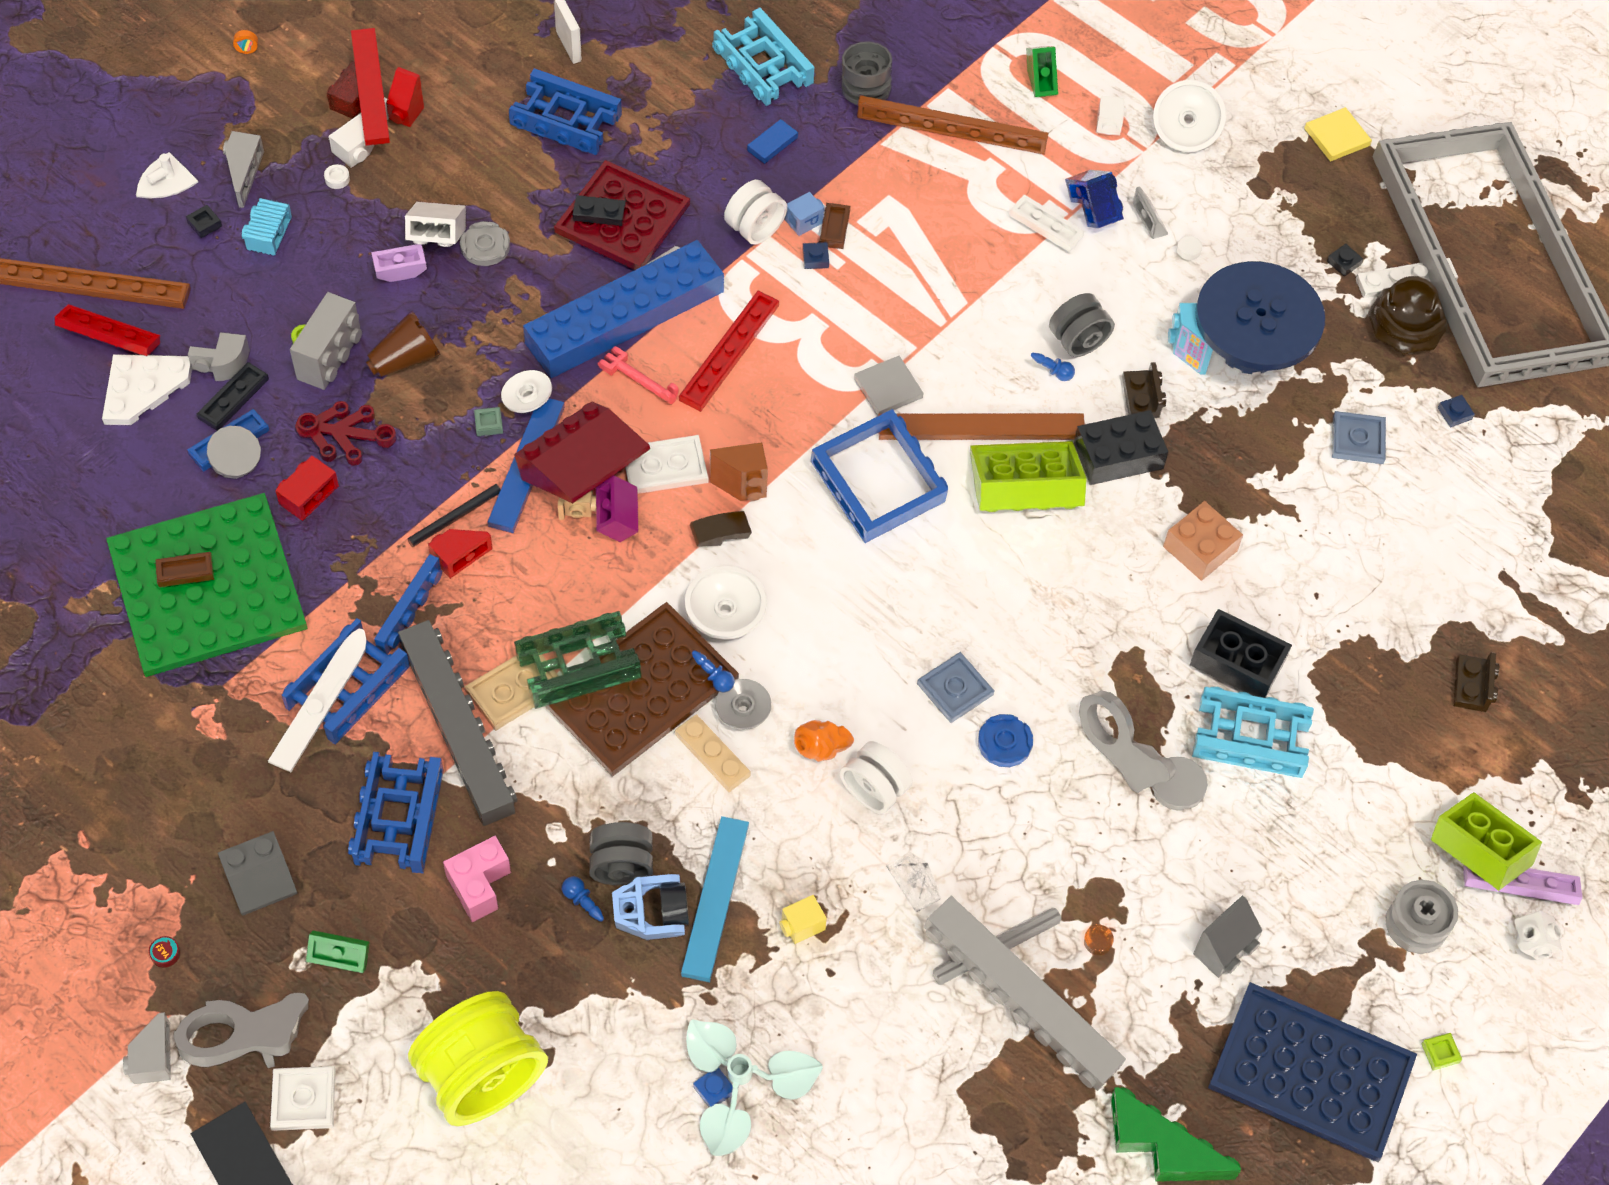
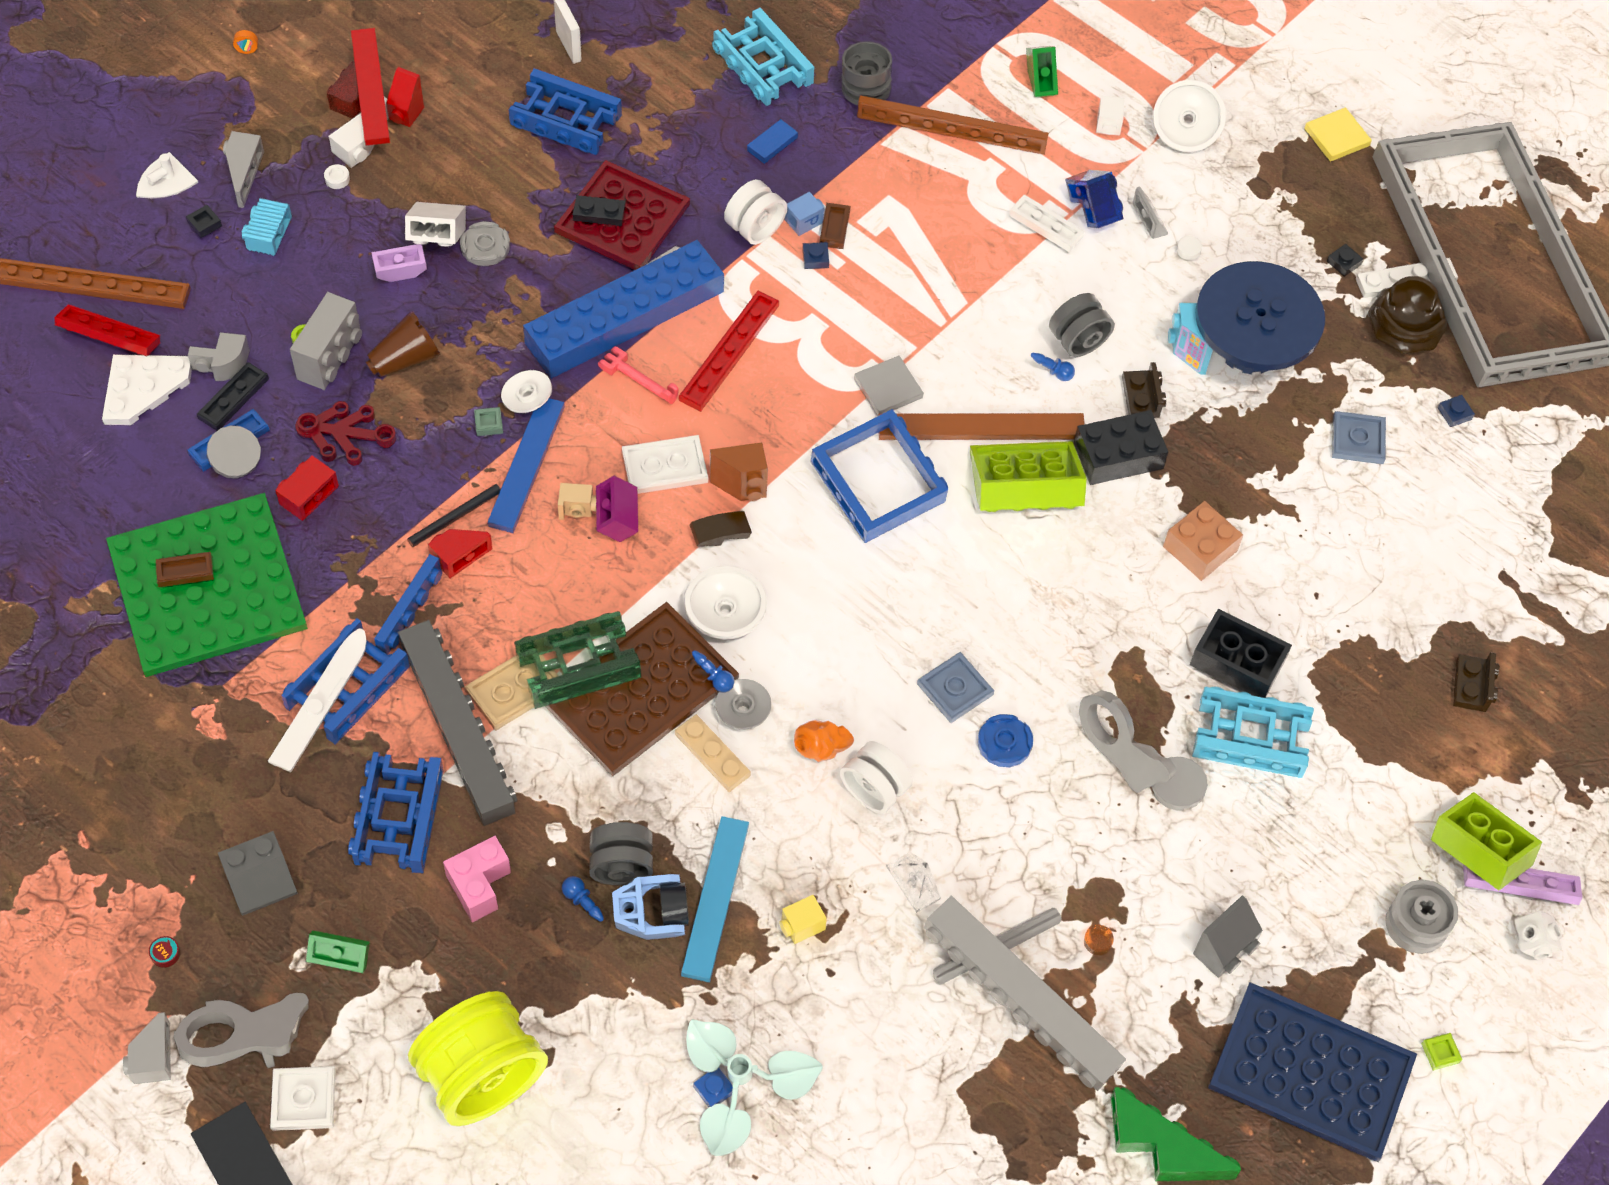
dark red slope [514,401,651,504] -> none

